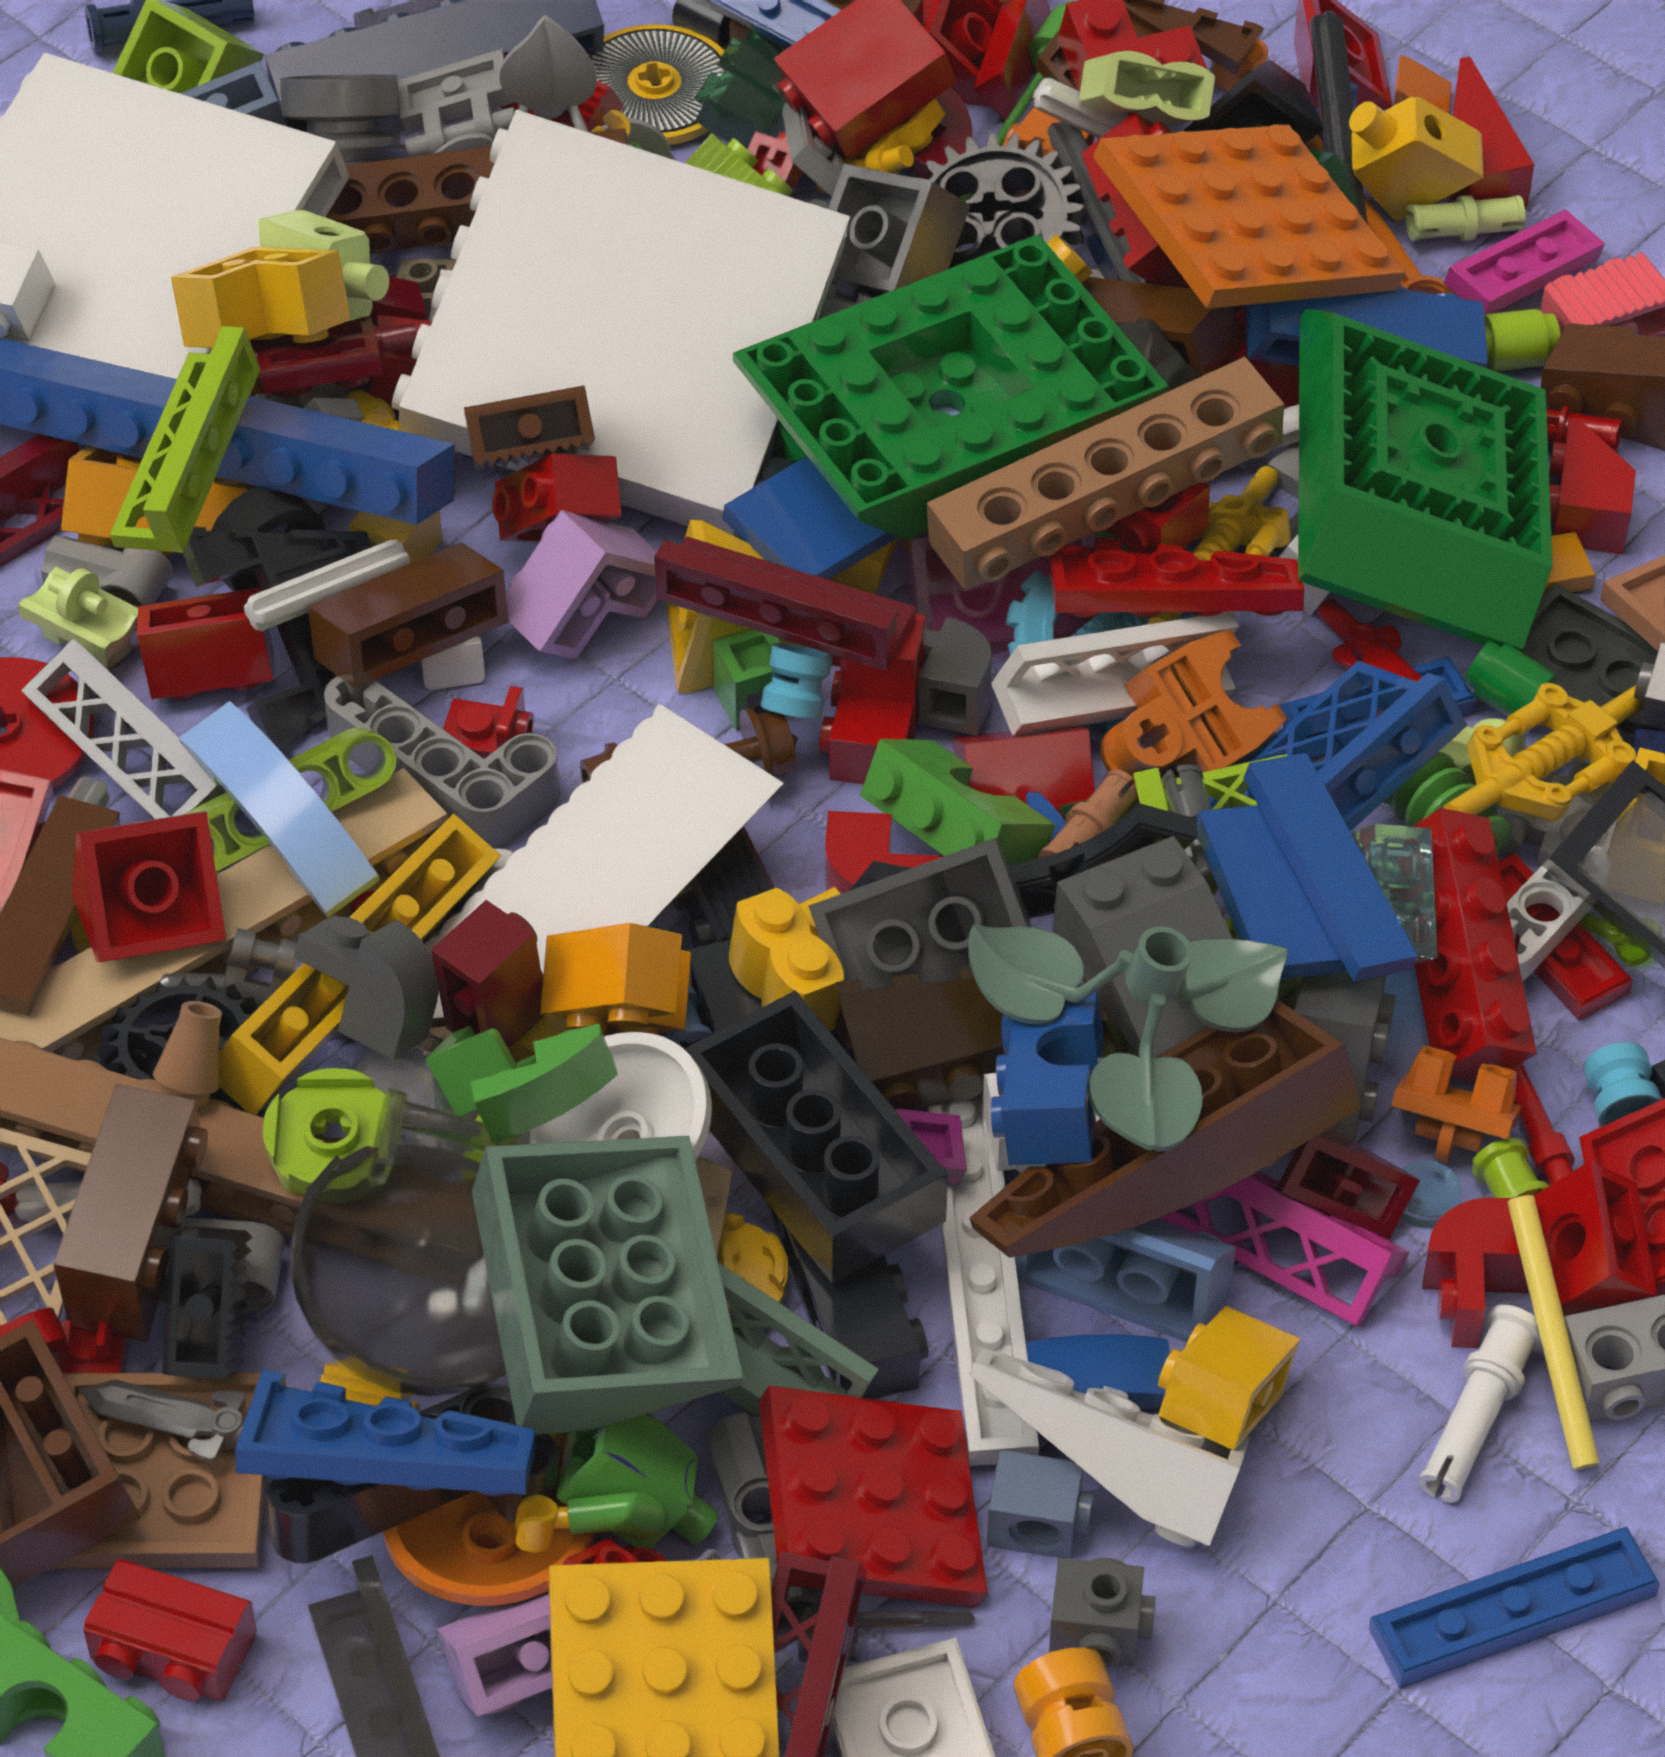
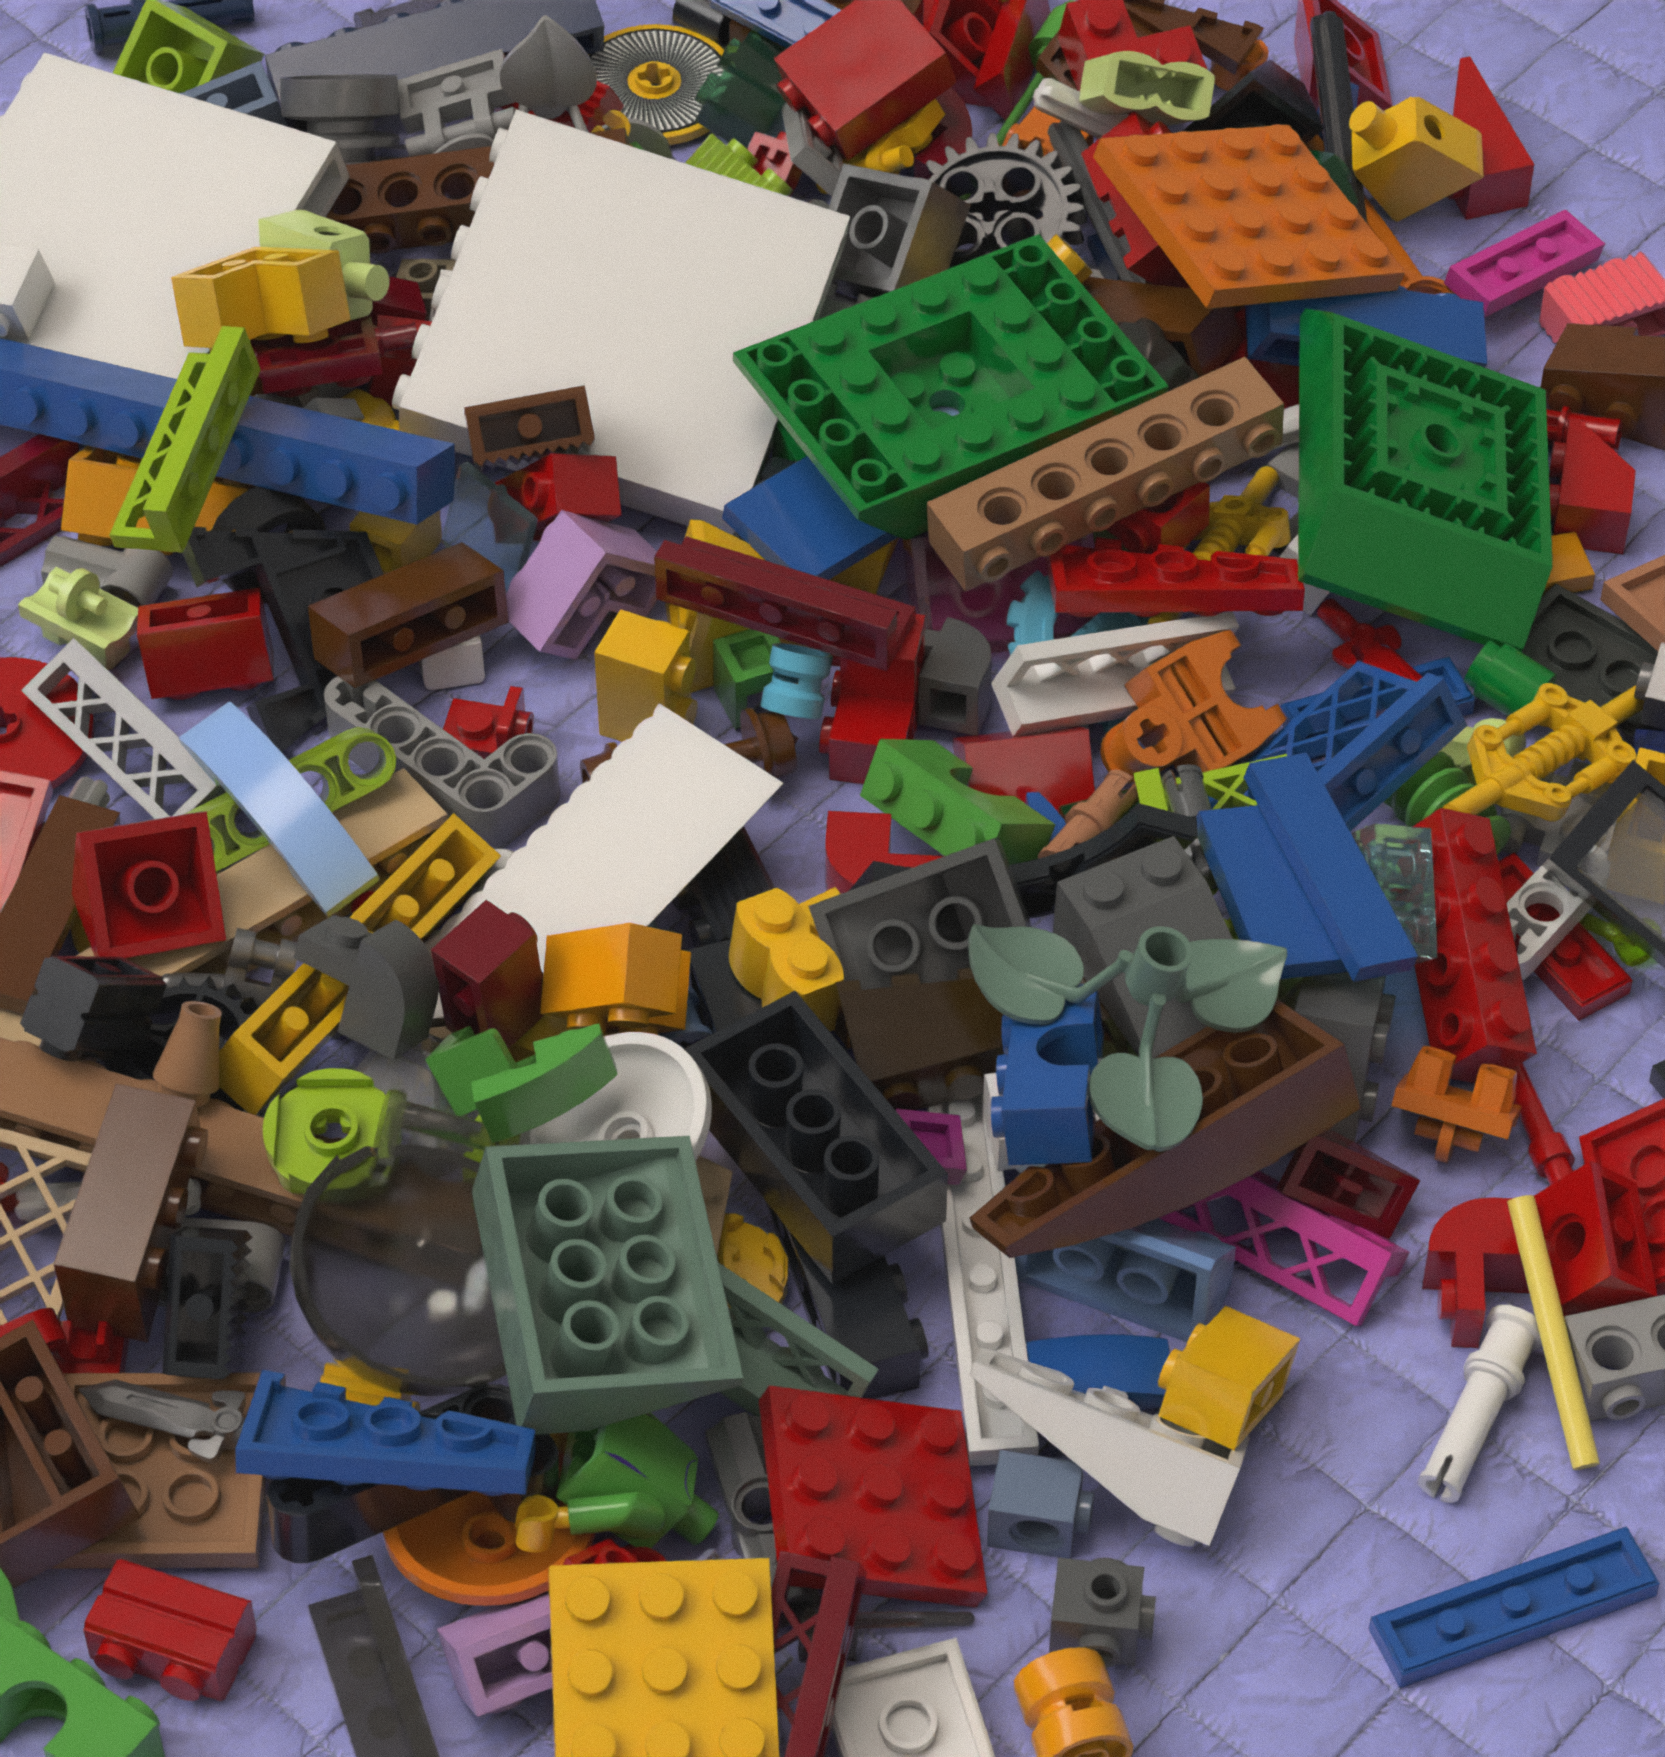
white axle [244,539,410,631] -> none
orange slope [1394,55,1452,113] -> none
clear light blue tile [1401,1160,1462,1229] -> none
yellowish green pin [1406,195,1526,241] -> none
lime bush [1471,1137,1549,1198] -> none
lime brick [1484,309,1561,372] -> none
medium azure wheel [1583,1042,1662,1127] -> none
none -> black brick [20,956,167,1062]
none -> clear light blue piece [441,461,538,593]
none -> yellow brick [594,609,698,742]

